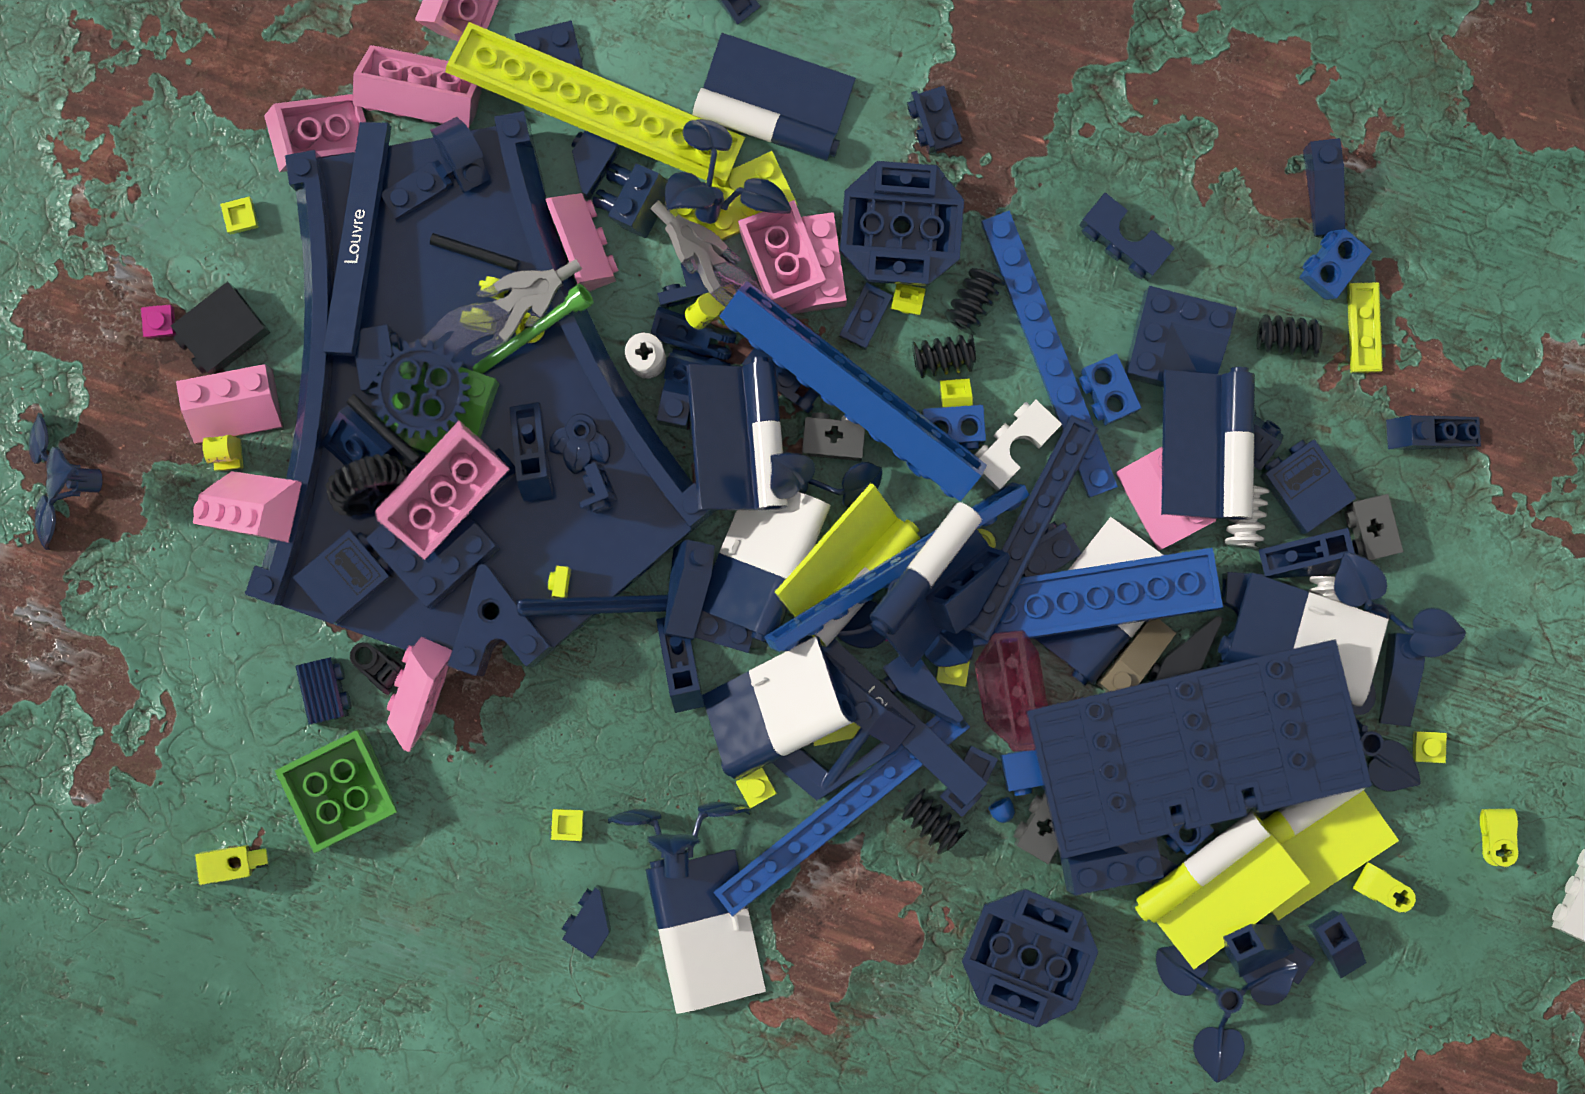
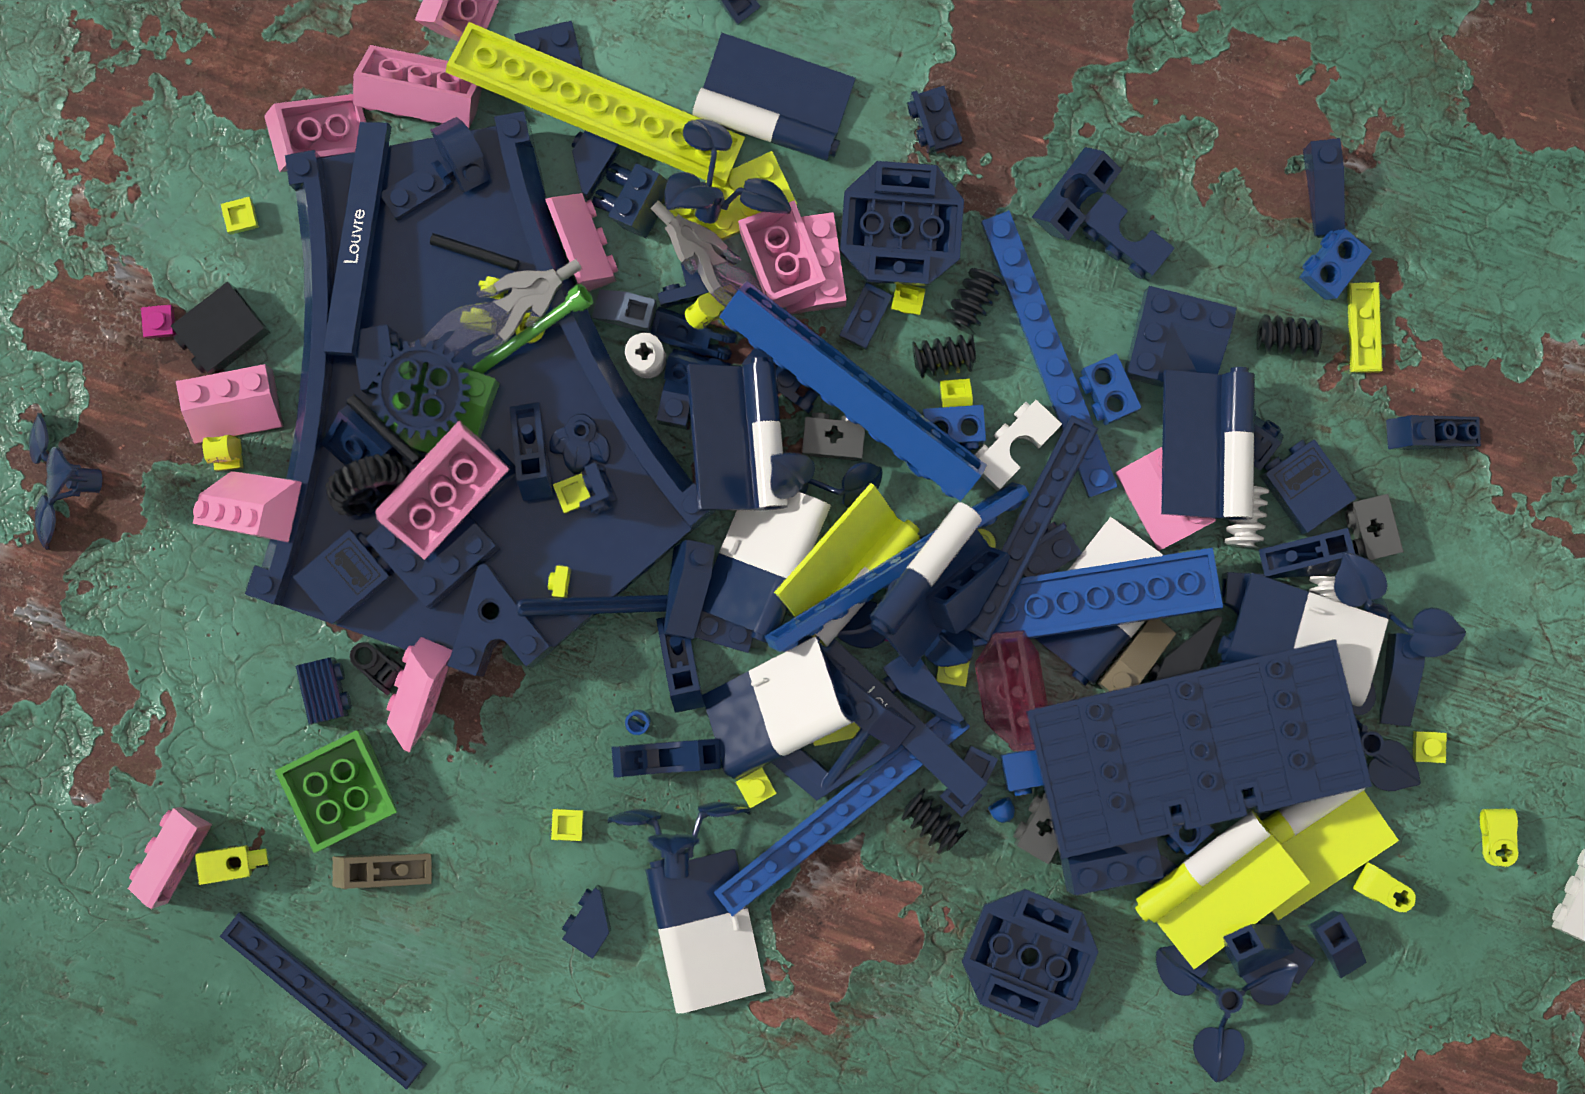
none -> bright pink slope [128,807,212,909]
none -> dark blue tile [219,912,427,1089]
none -> dark tan slope [332,853,432,889]
none -> neon yellow plate [553,474,591,513]
none -> sand blue slope [592,289,657,333]
none -> dark blue arch [612,738,721,777]
none -> blue hinge [625,710,650,735]
none -> dark blue arch [1032,147,1122,240]

